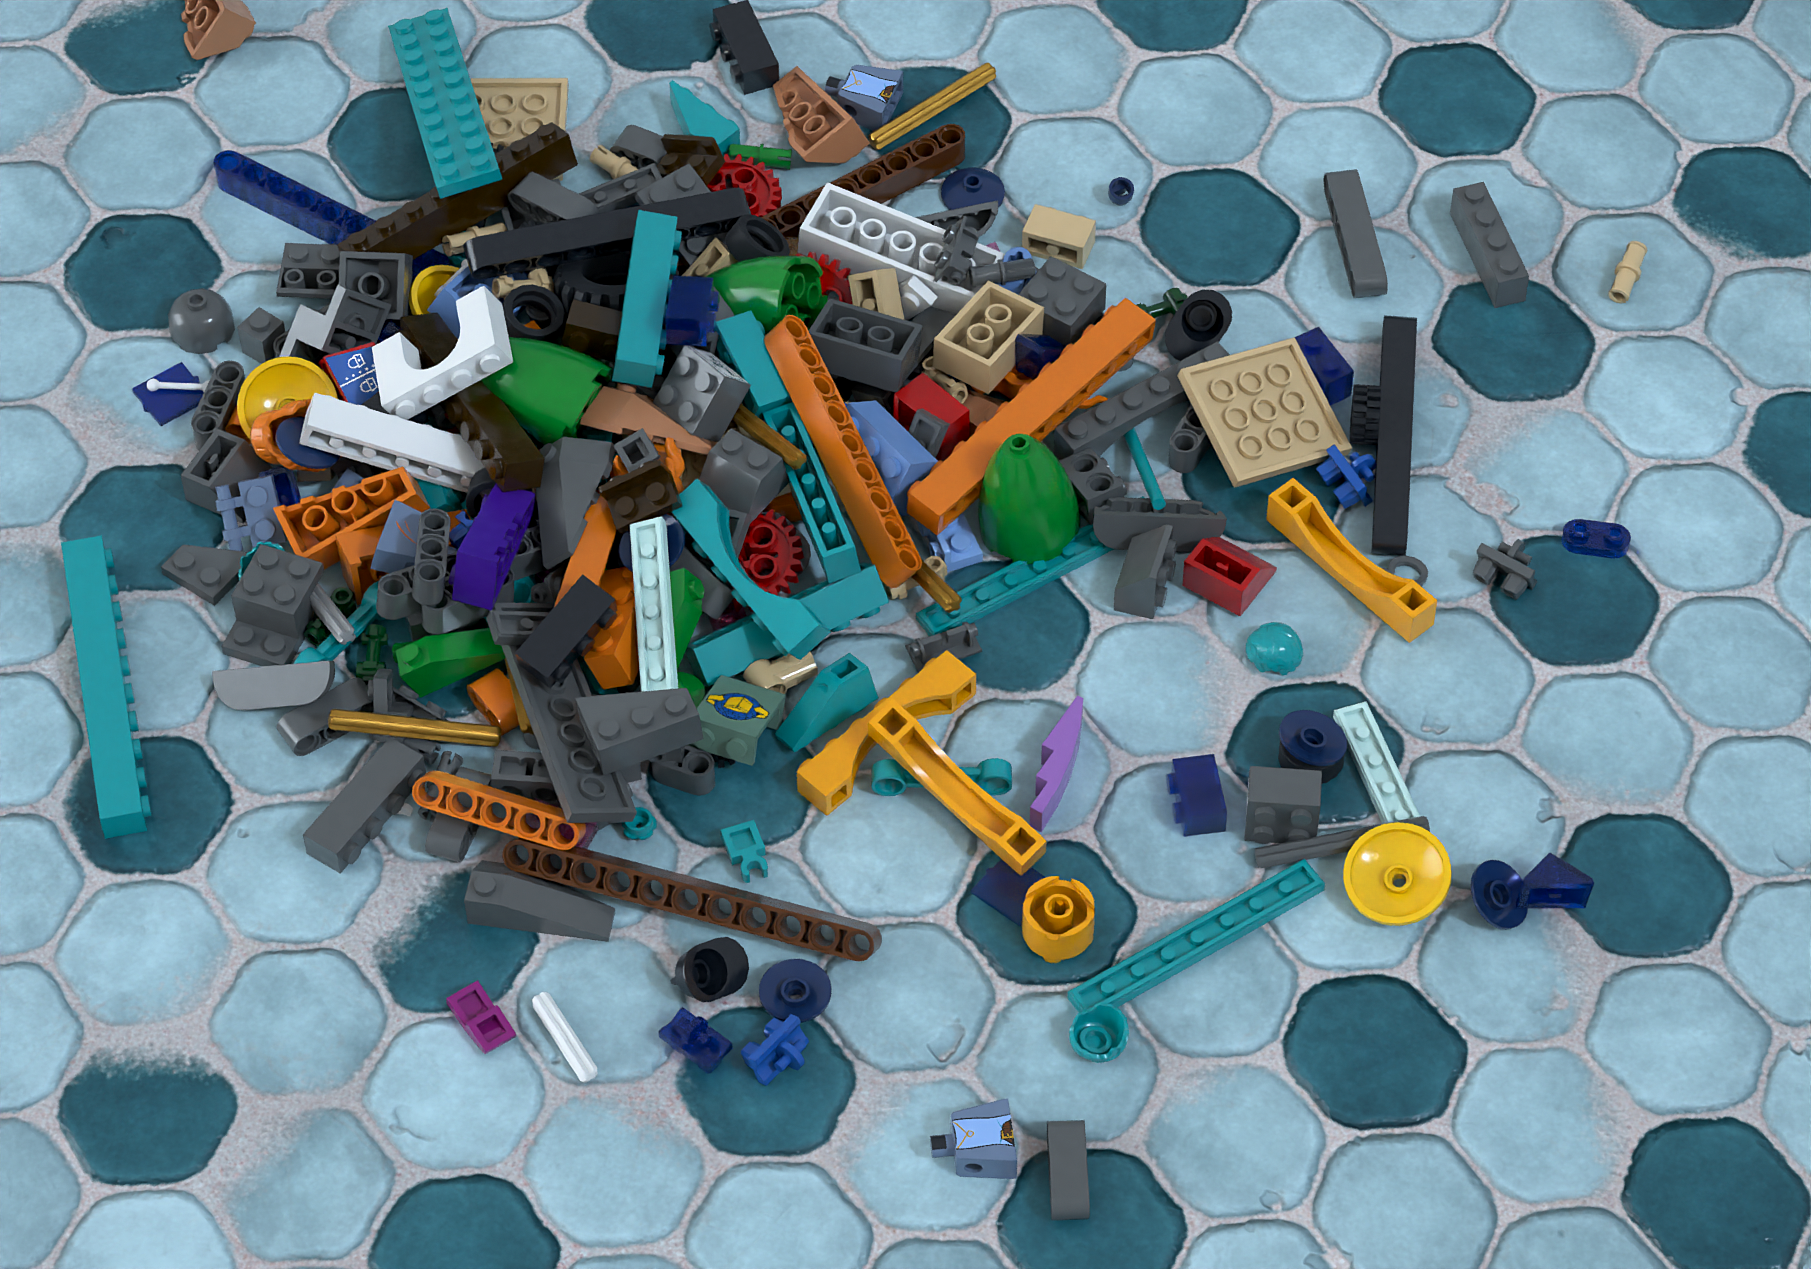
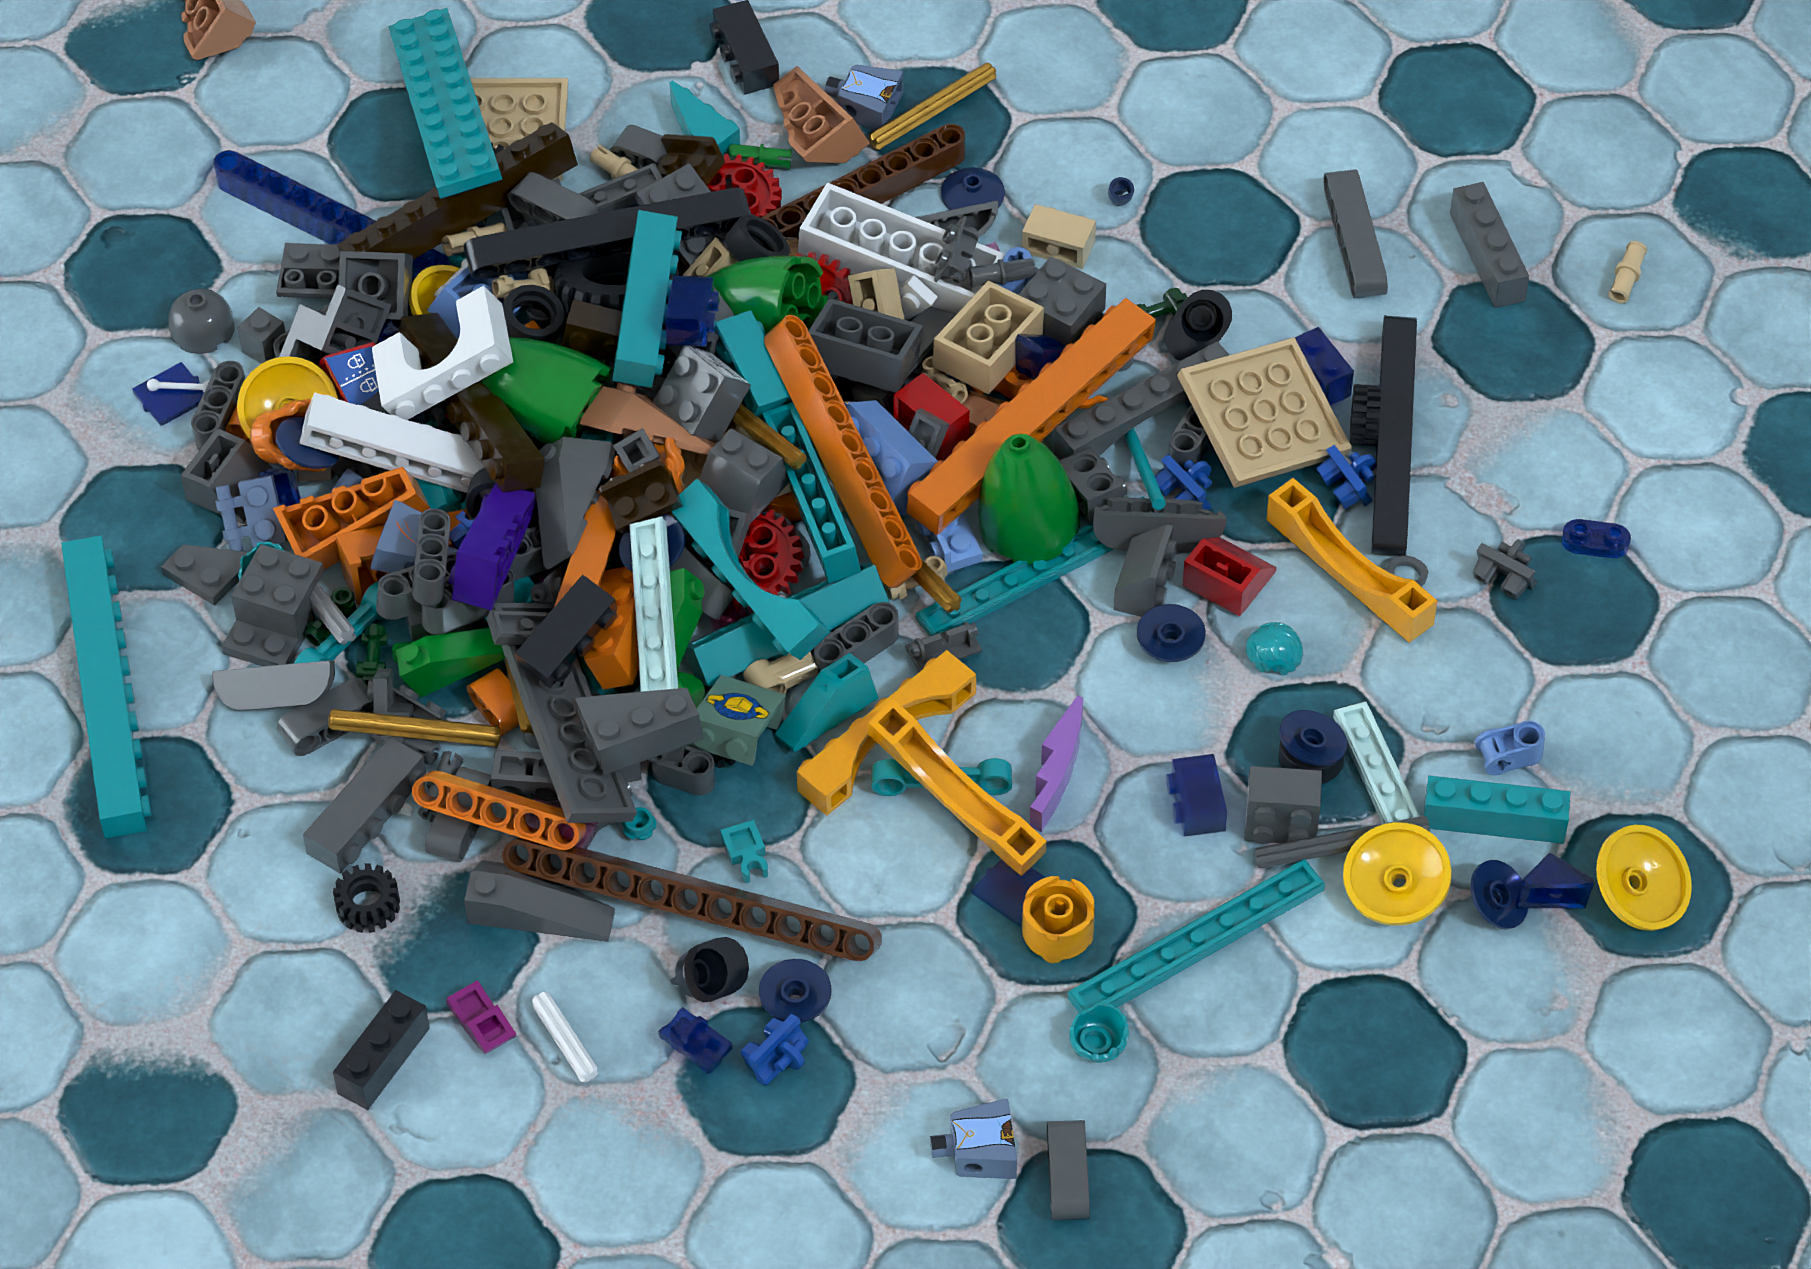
none -> black tyre [333,863,400,933]
none -> black brick [333,990,430,1110]
none -> dark grey beam [814,602,899,676]
none -> dark blue dish [1137,604,1206,662]
none -> blue hips [1155,454,1212,510]
none -> teal brick [1423,775,1571,844]
none -> medium blue piece [1474,721,1545,776]
none -> yellow dish [1596,825,1692,931]

